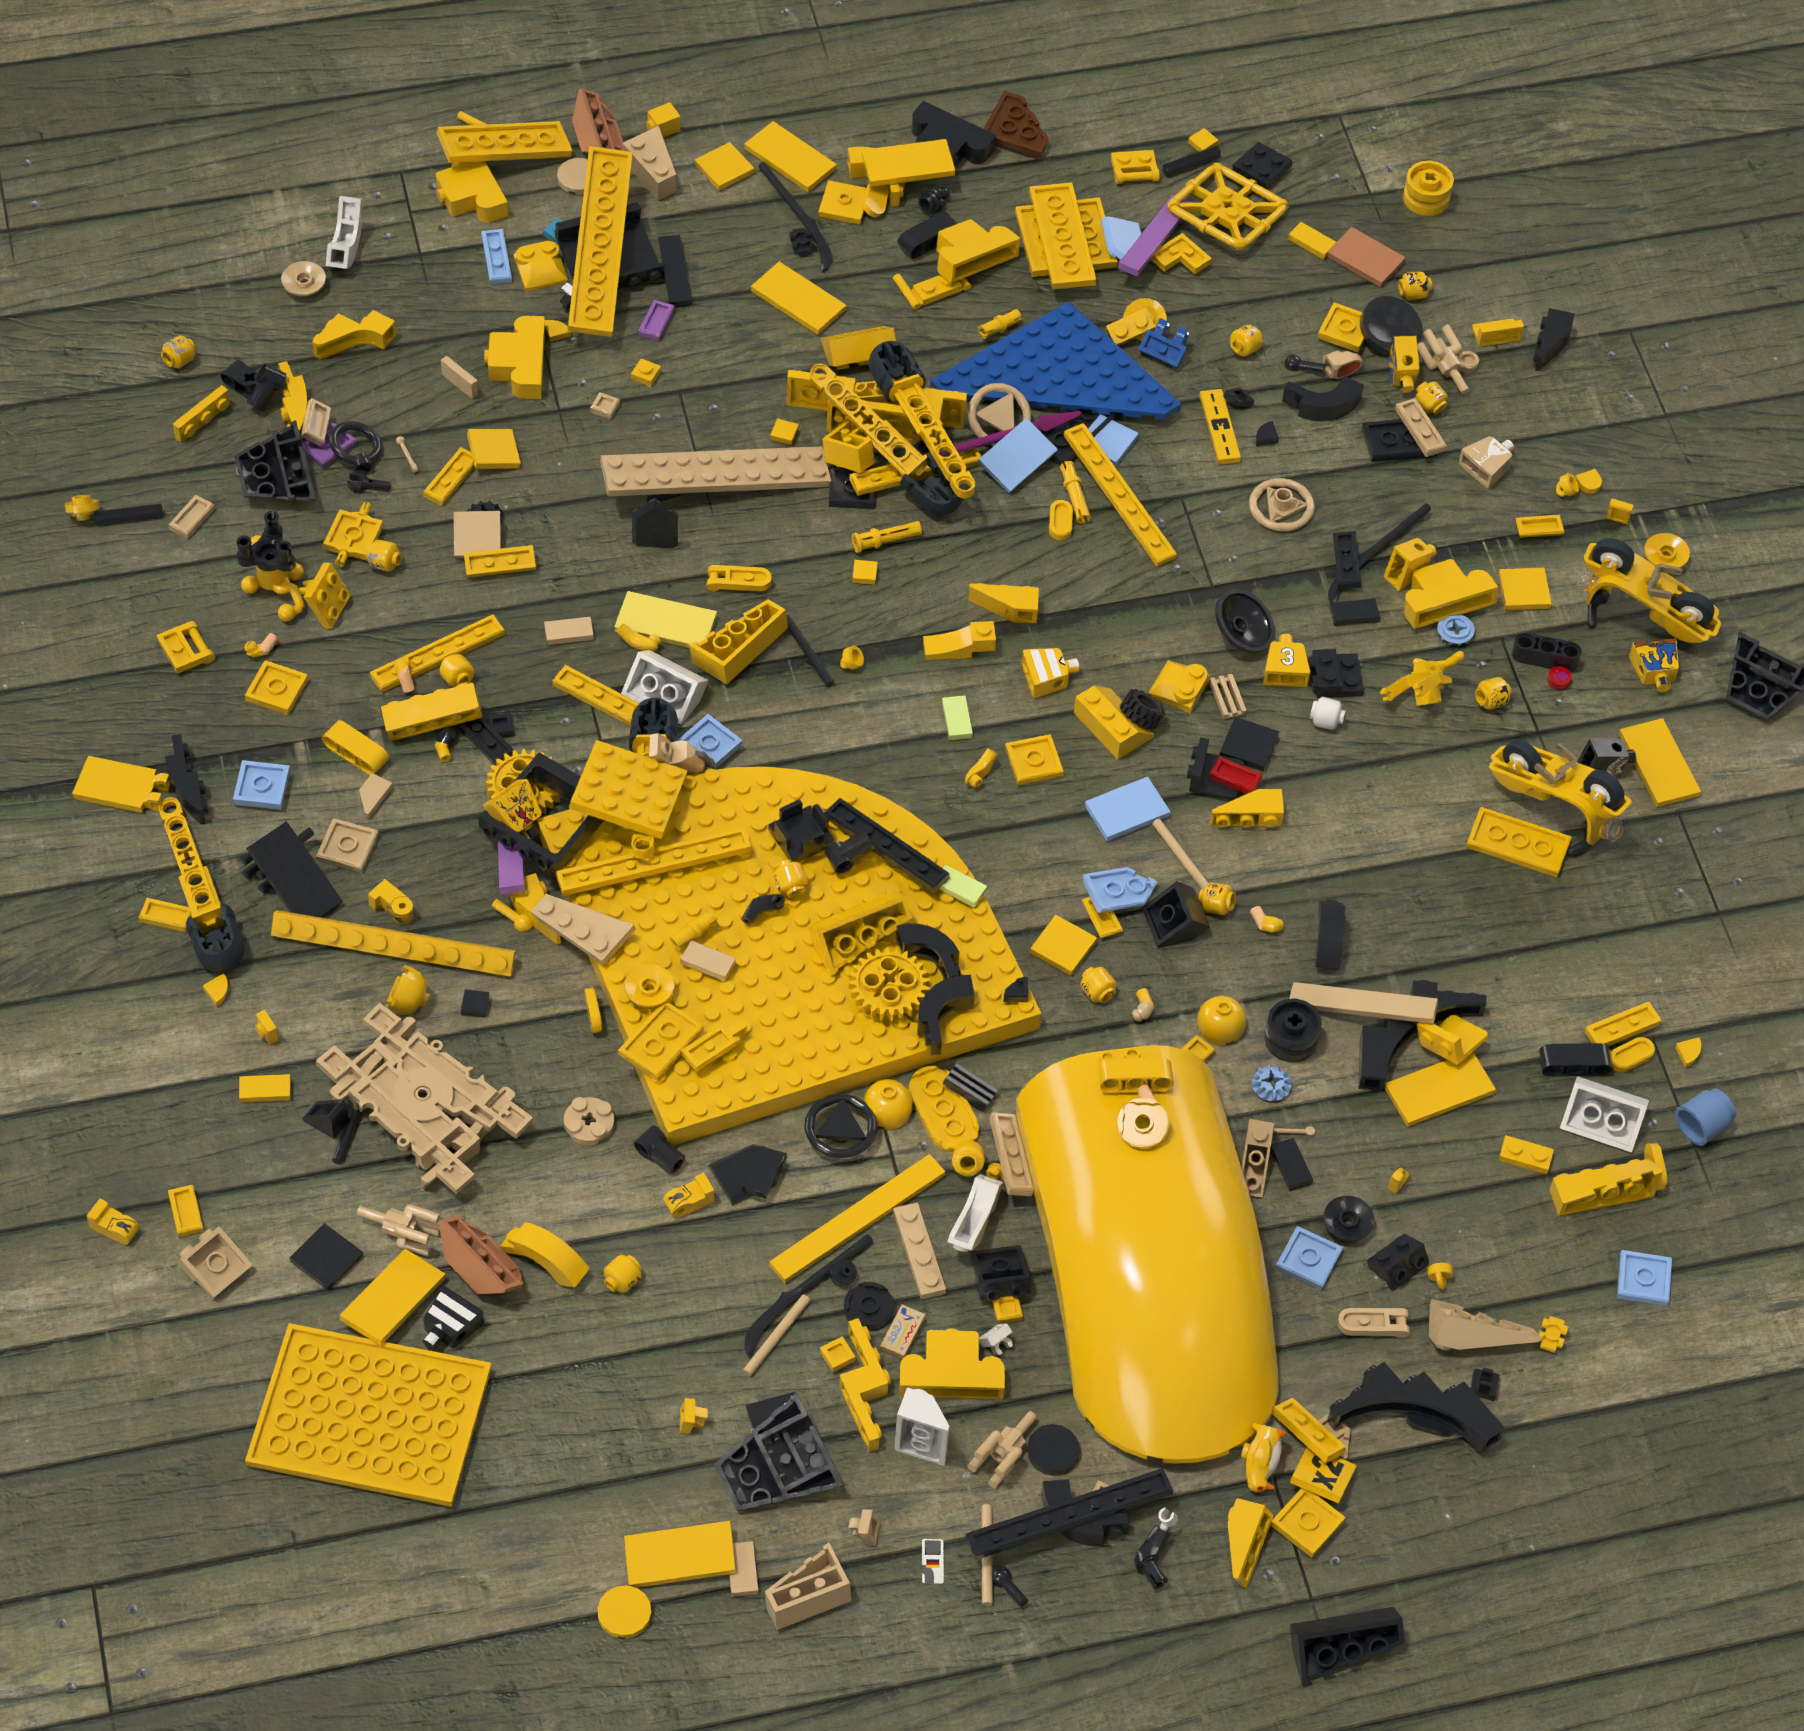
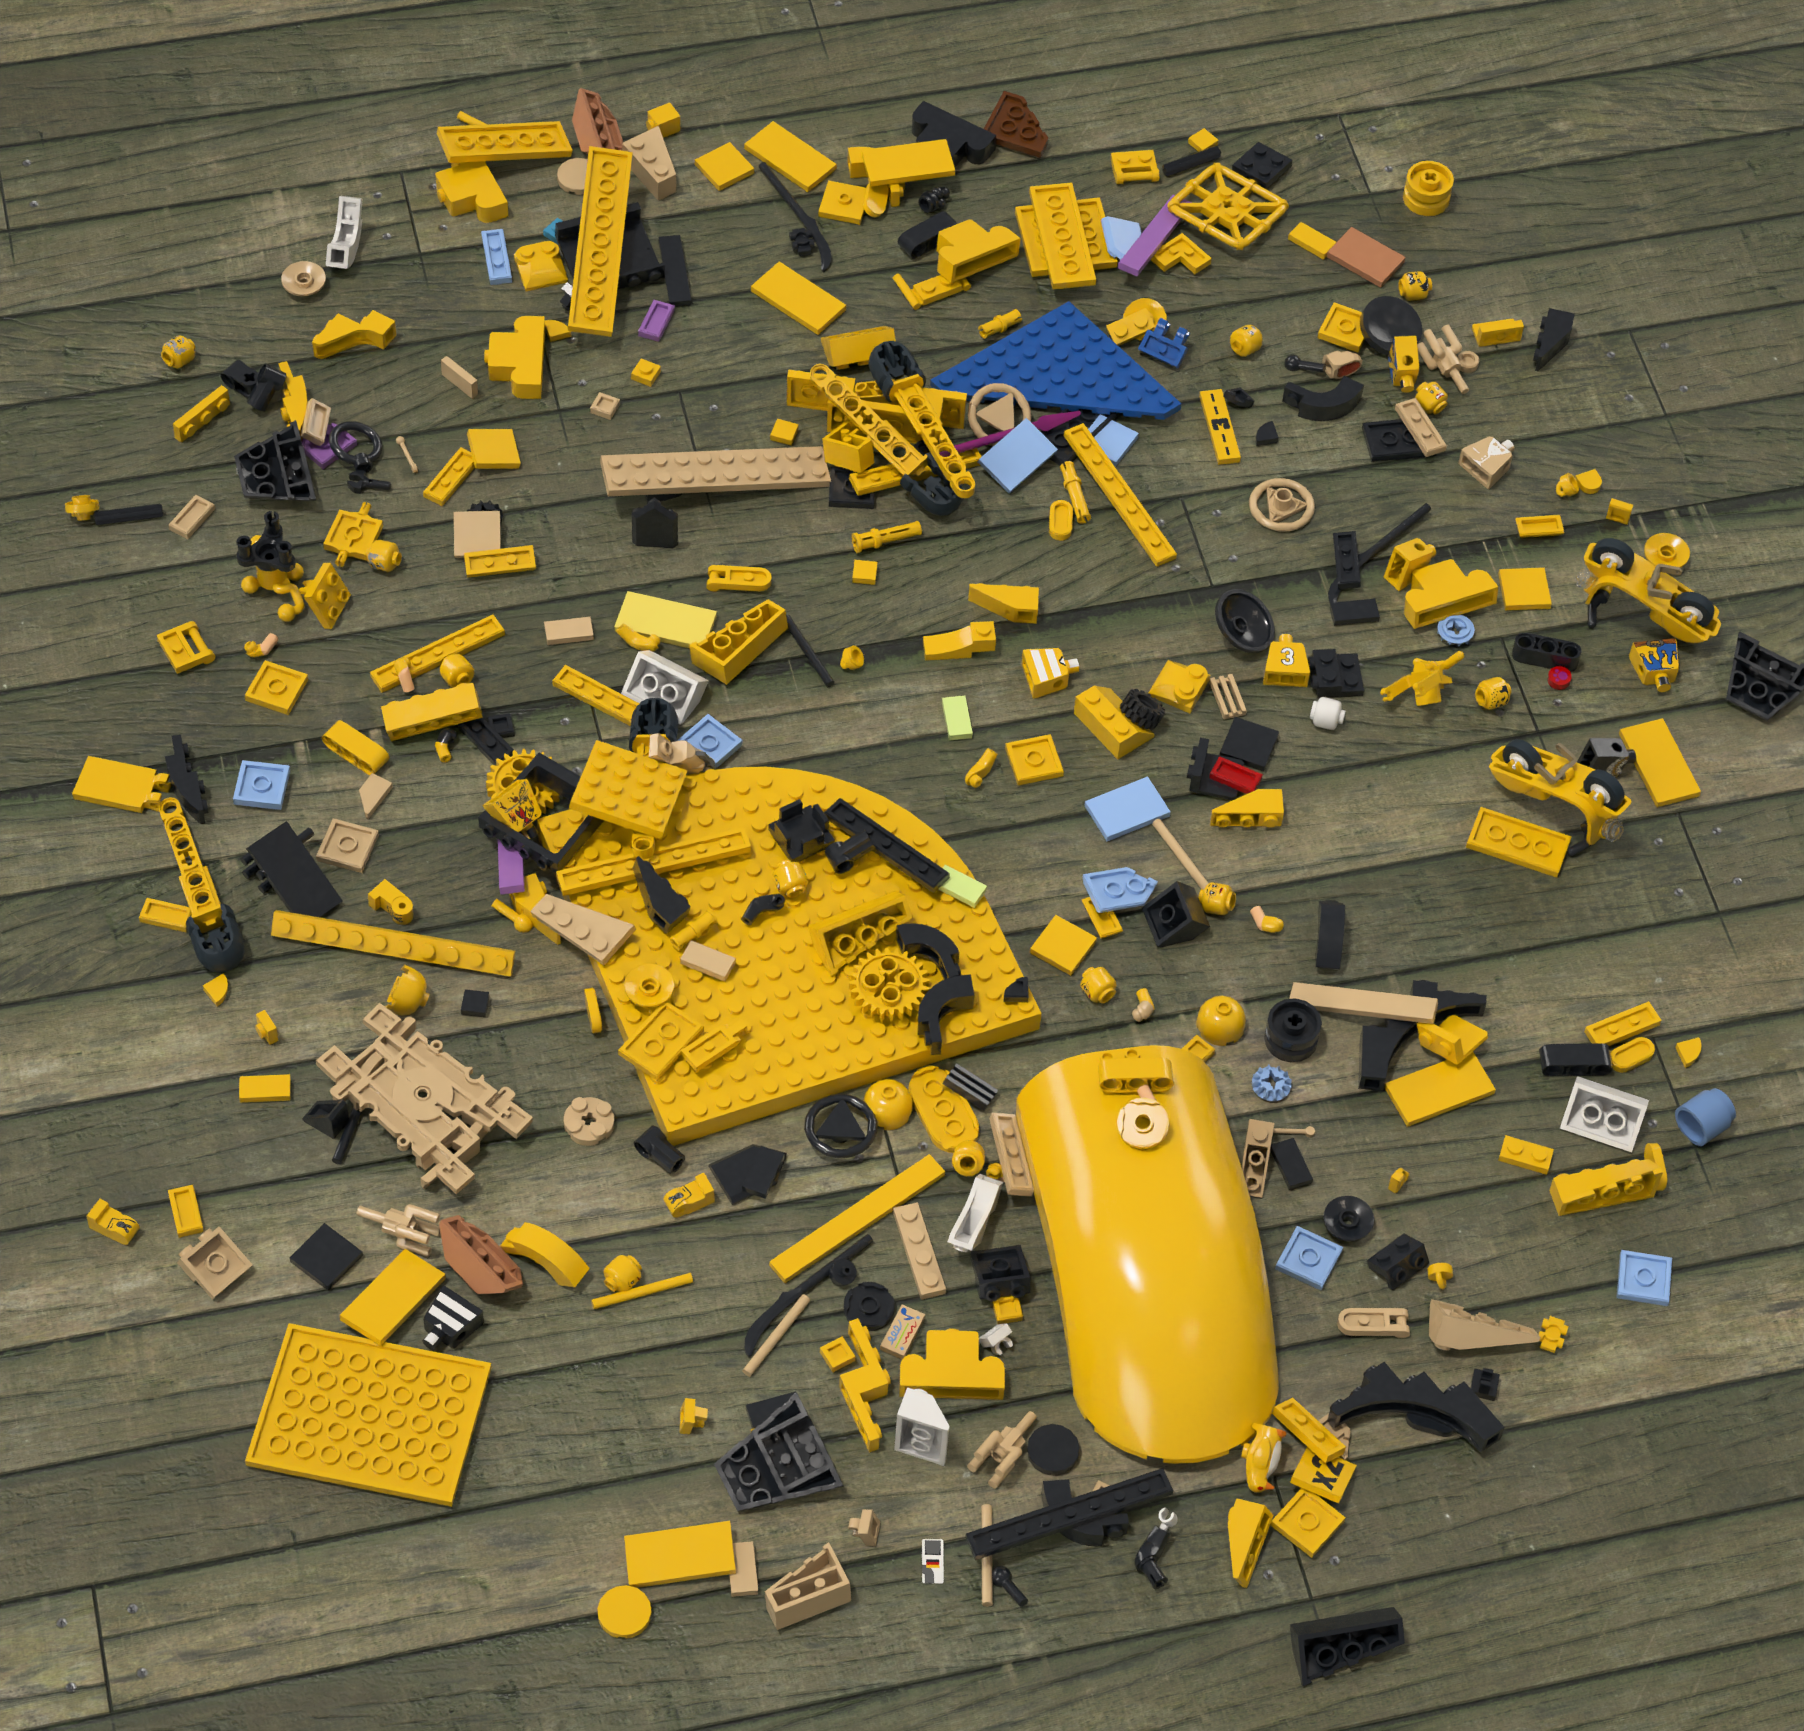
none -> yellow bar [591,1273,693,1310]
none -> black slope [633,856,691,934]

